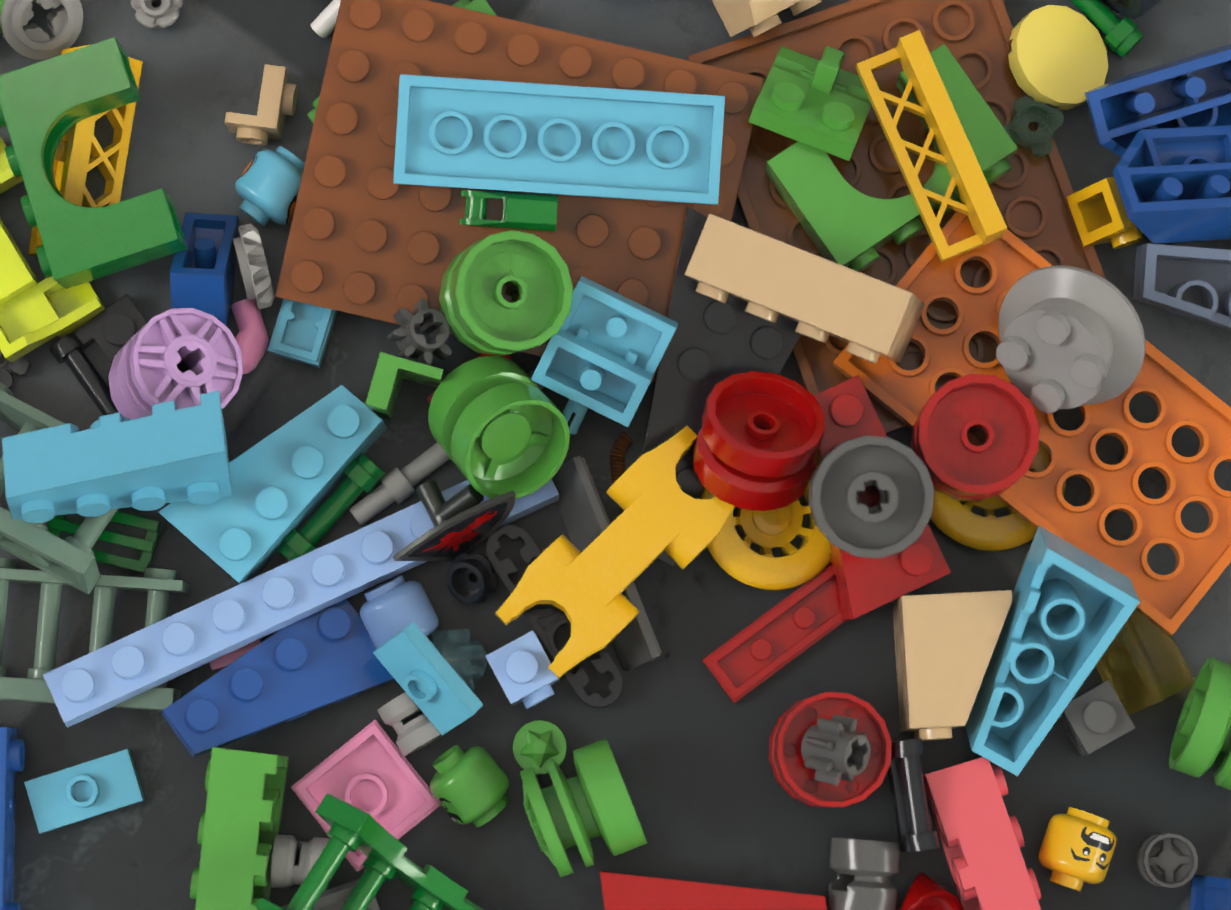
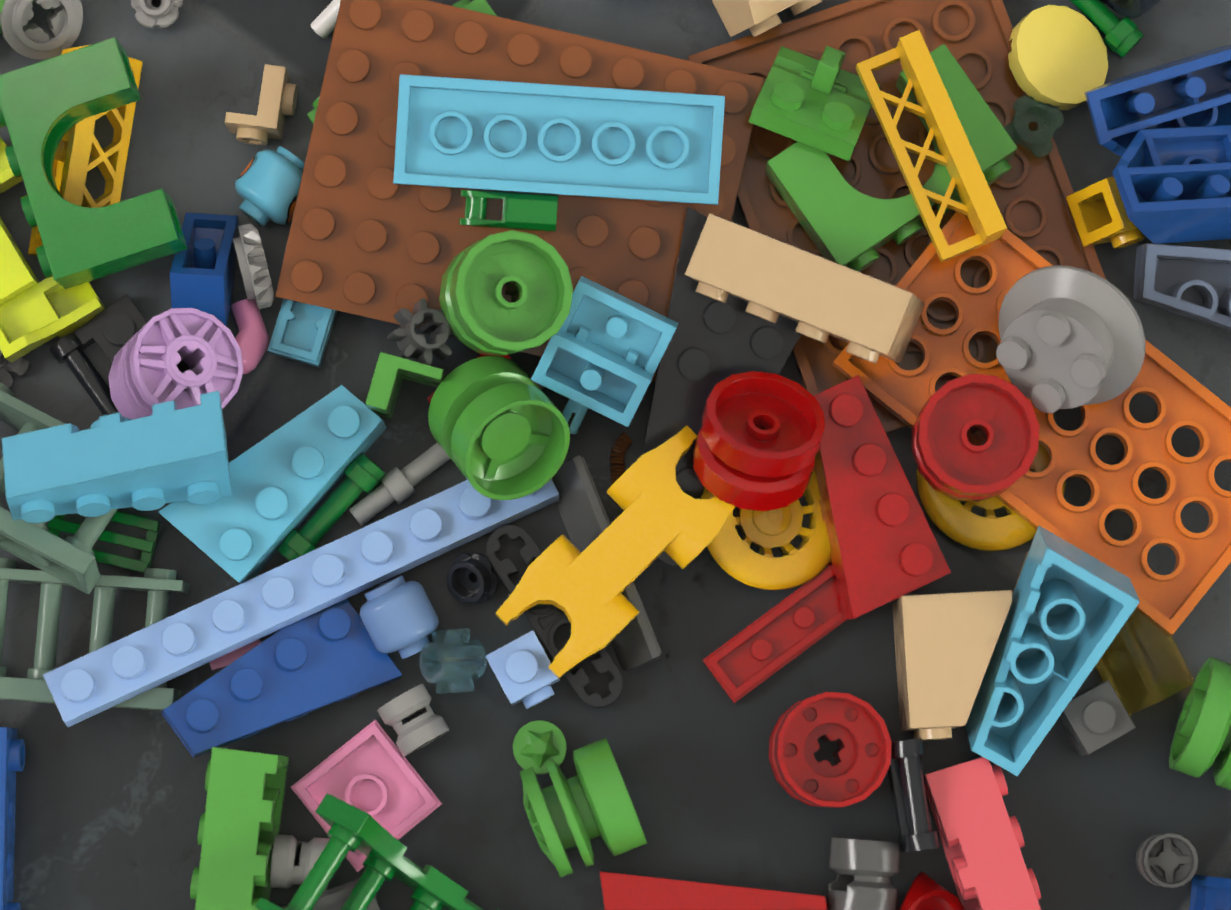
medium azure plate [24,749,146,834] -> none
medium azure plate [373,622,483,735] -> none
shield [393,480,516,561] -> none
bright green head [430,745,509,827] -> none
dark grey gear [801,714,870,786] -> none
dark grey wheel [808,436,934,559] -> none
yellow head [1038,807,1117,892] -> none

